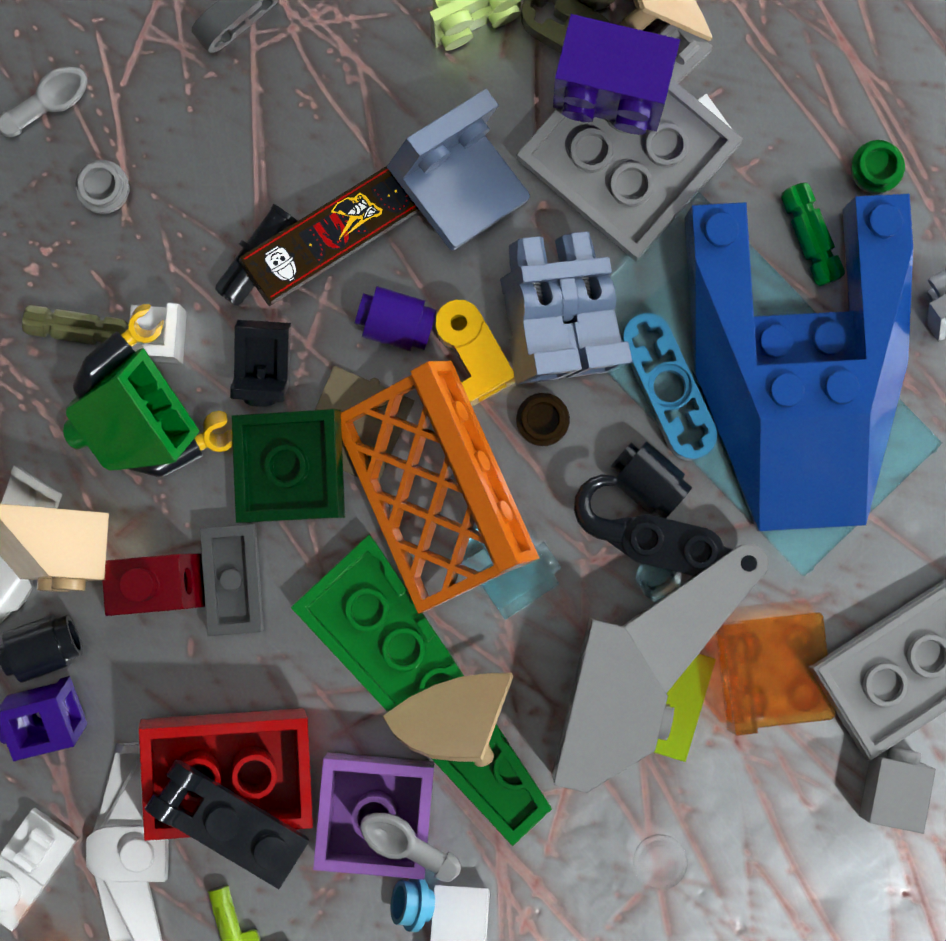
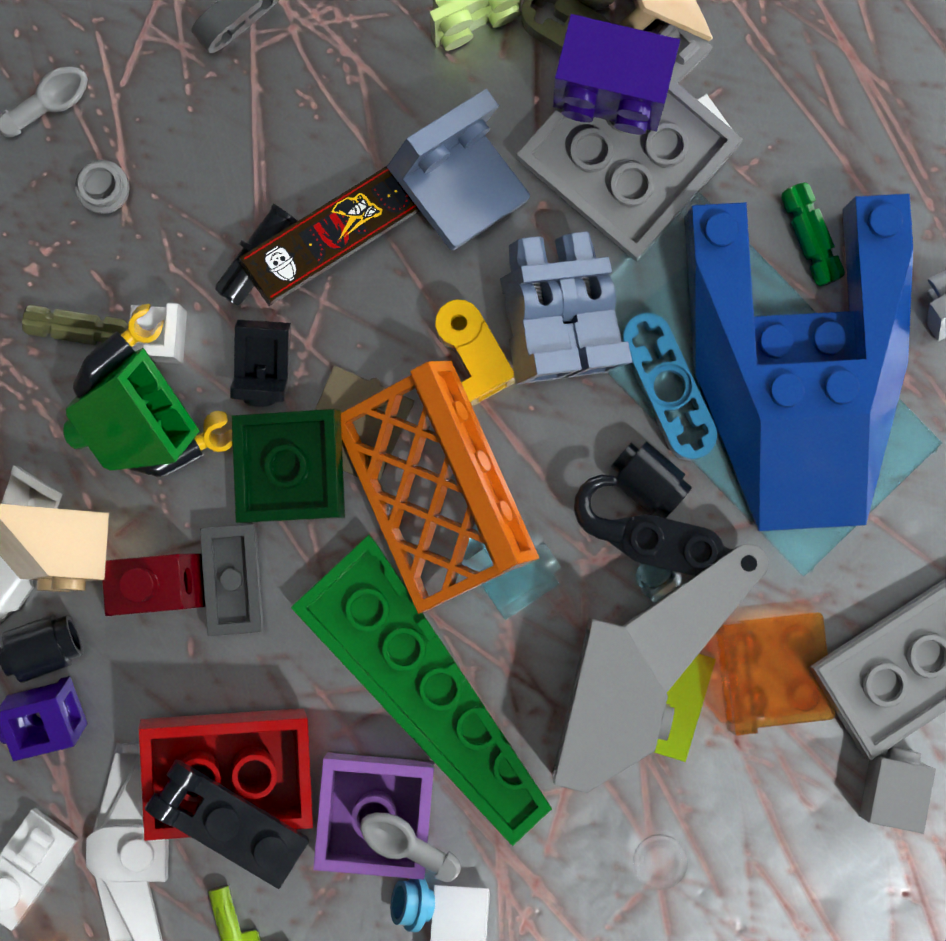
dark purple brick [354,286,437,352] -> none
tan shield [383,673,513,767] -> none
dark brown plate [516,393,570,446] -> none
green plate [851,140,905,194] -> none

